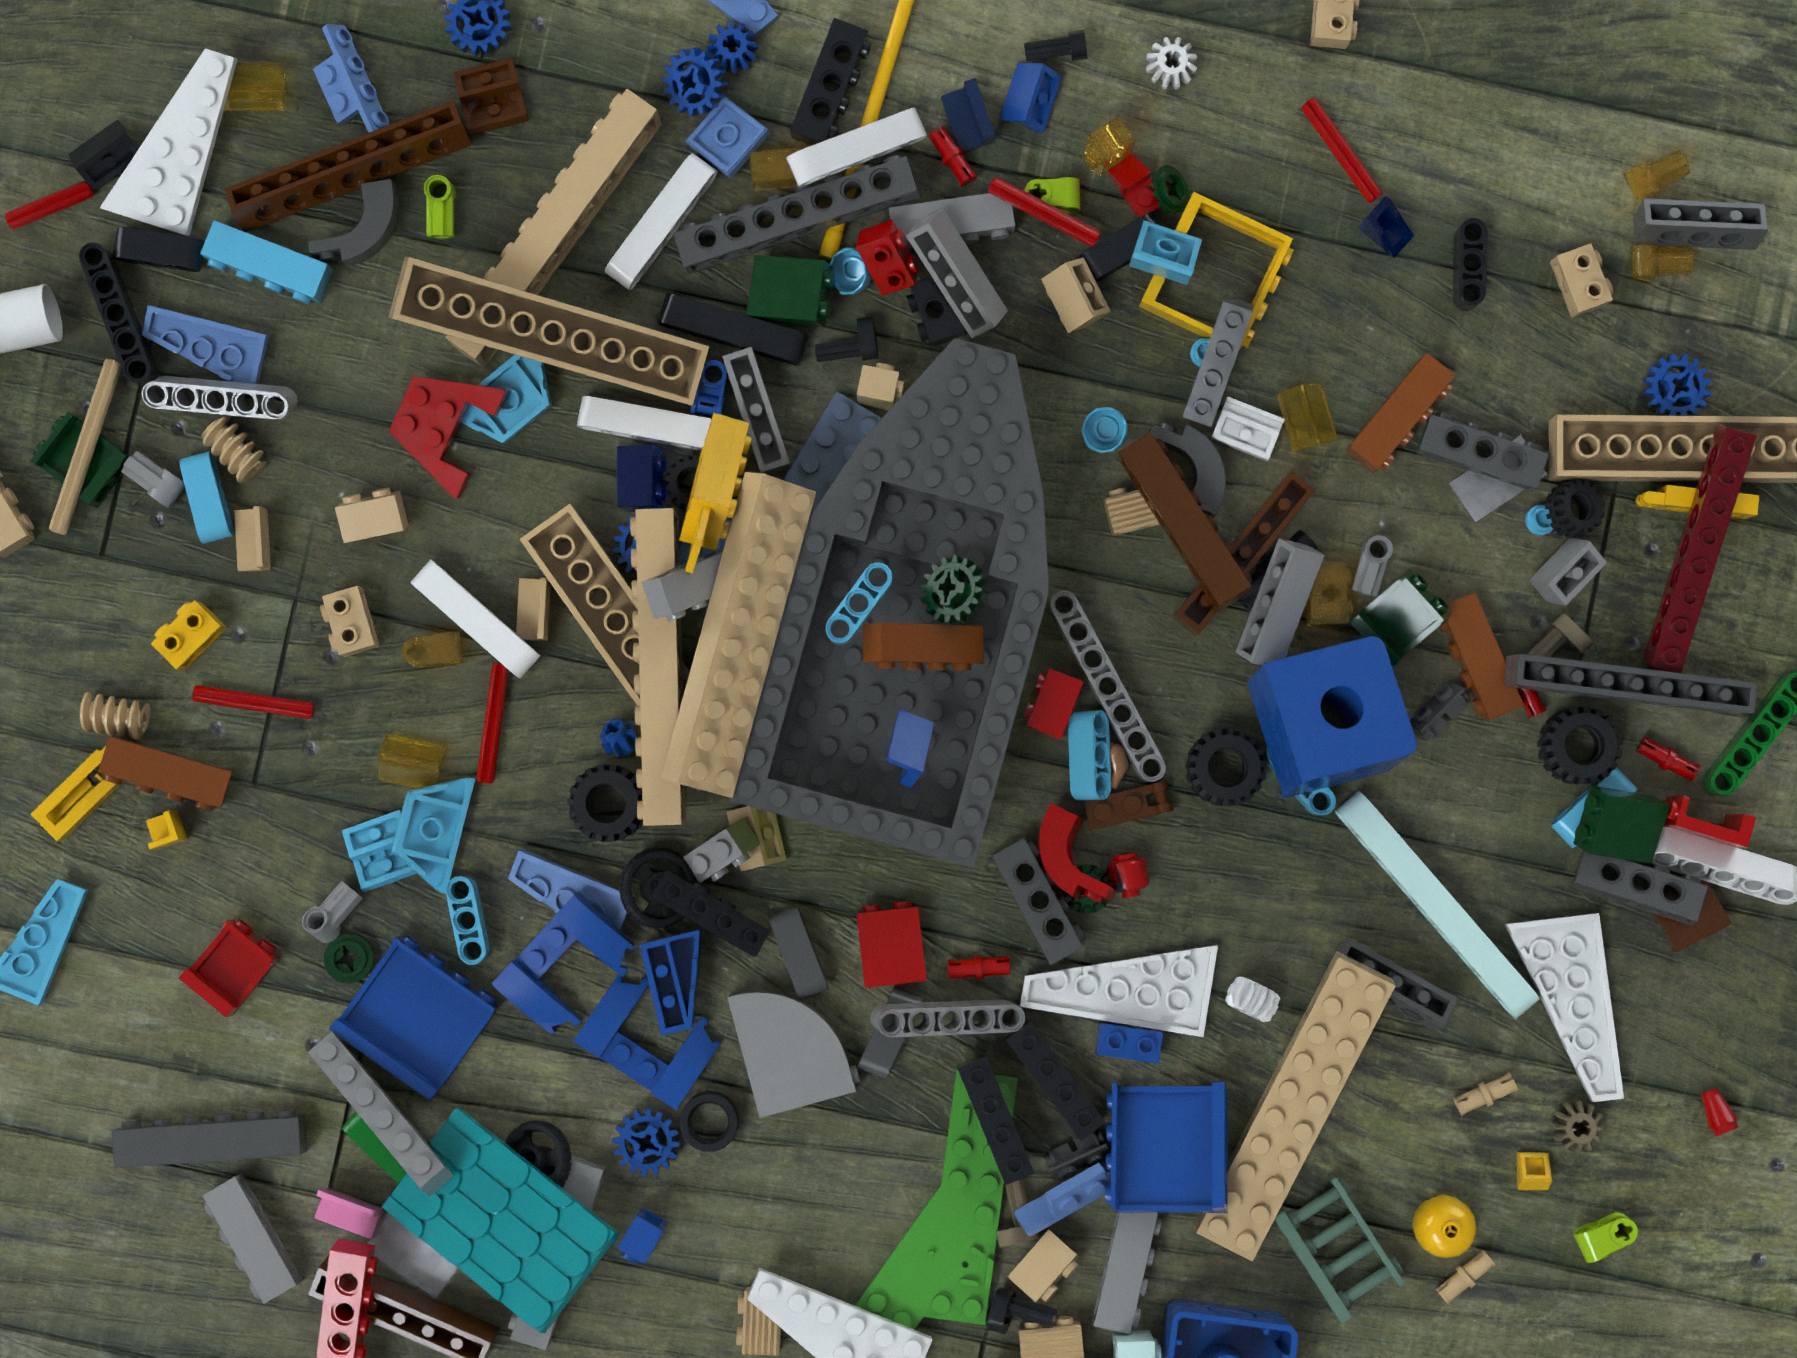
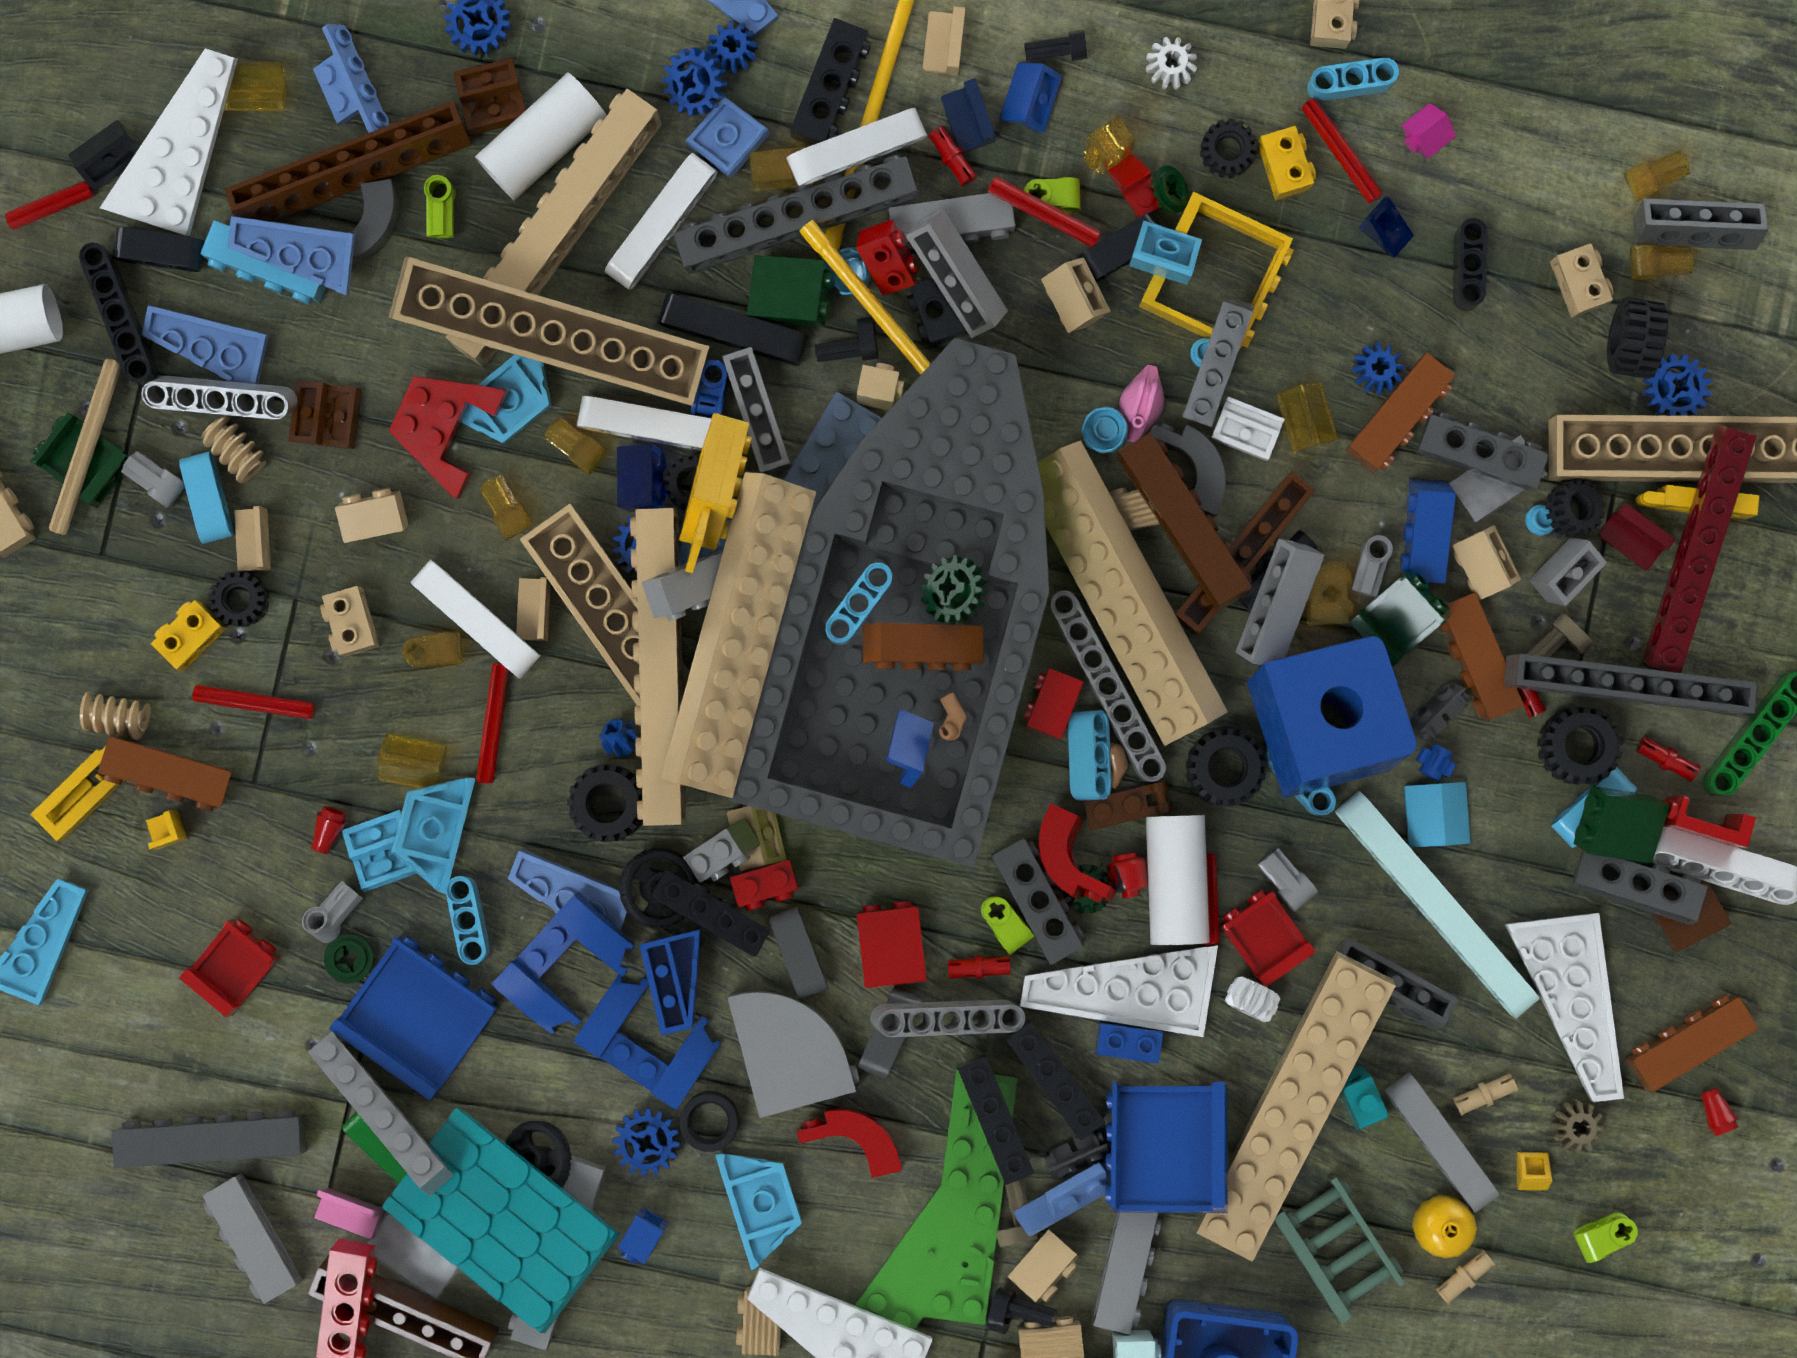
none -> black tyre [209,571,269,627]
none -> medium blue wing [228,216,356,295]
none -> reddish brown slope [288,381,362,449]
none -> red cone [311,806,346,854]
none -> white piece [475,72,607,201]
none -> clear yellow piece [479,475,533,541]
none -> clear yellow piece [543,417,608,475]
none -> medium azure wing [715,1152,802,1270]
none -> red brick [730,859,799,911]
none -> red arch [797,1107,902,1178]
none -> yellow piece [799,219,931,375]
none -> tan panel [923,6,965,76]
none -> medium nougat arm [939,692,967,741]
none -> lime piece [981,896,1034,955]
none -> tan brick [1038,440,1228,746]
none -> bright pink hat [1119,365,1165,443]
none -> white piece [1146,815,1210,945]
none -> black tyre [1200,119,1257,178]
none -> red axle [1204,853,1219,945]
none -> red panel [1219,889,1316,987]
none -> yellow brick [1257,126,1316,201]
none -> light grey piece [1257,848,1318,912]
none -> medium azure beam [1307,58,1399,101]
none -> teal torso [1340,1065,1389,1131]
none -> blue gear [1351,342,1405,395]
none -> light grey beam [1384,1072,1500,1214]
none -> blue wedge [1400,478,1456,583]
none -> dark pink brick [1401,103,1456,158]
none -> medium azure slope [1404,782,1471,847]
none -> blue gear [1416,744,1456,782]
none -> tan brick [1452,525,1521,601]
none -> dark red panel [1598,503,1676,571]
none -> black tyre [1607,297,1668,379]
none -> dark orange brick [1625,994,1759,1093]

